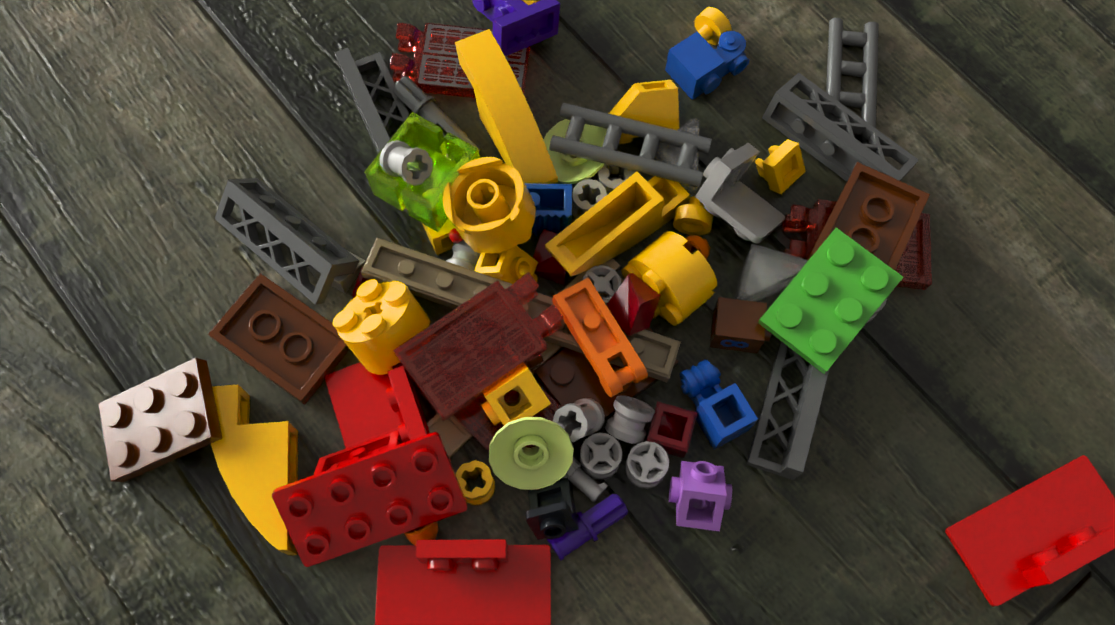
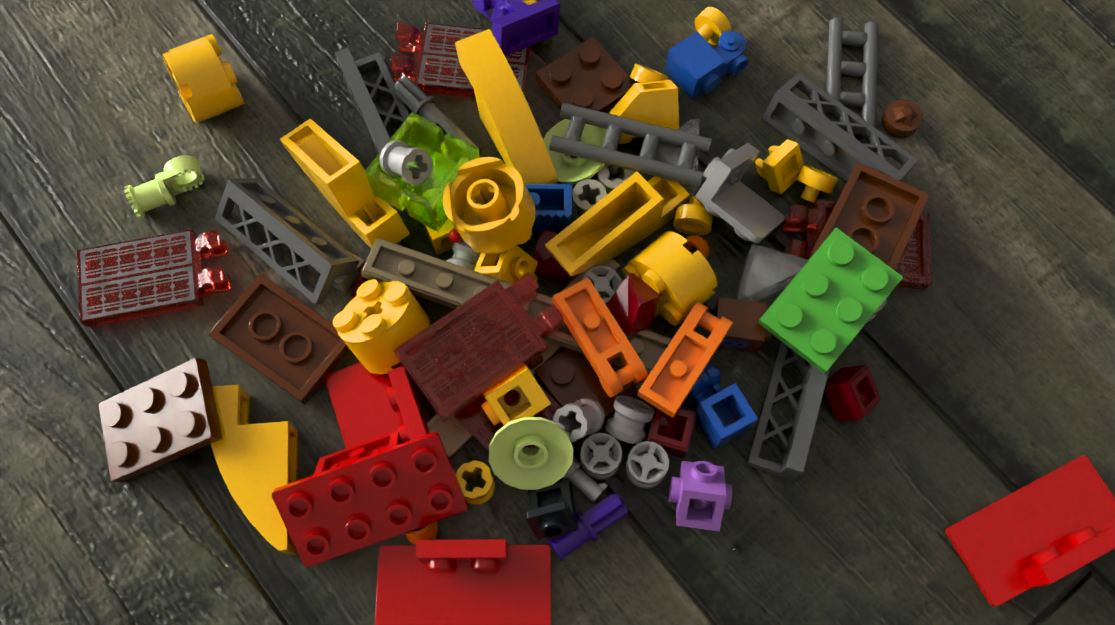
none -> clear red tile [77,229,231,327]
none -> yellowish green connector [124,155,205,219]
none -> yellow brick [161,34,244,123]
none -> yellow slope [280,119,410,249]
none -> reddish brown plate [536,36,634,113]
none -> yellow tile [630,63,669,83]
none -> orange plate [637,302,734,418]
none -> yellow tile [796,164,838,203]
none -> dark red slope [824,364,881,421]
none -> reddish brown tile [882,99,923,138]

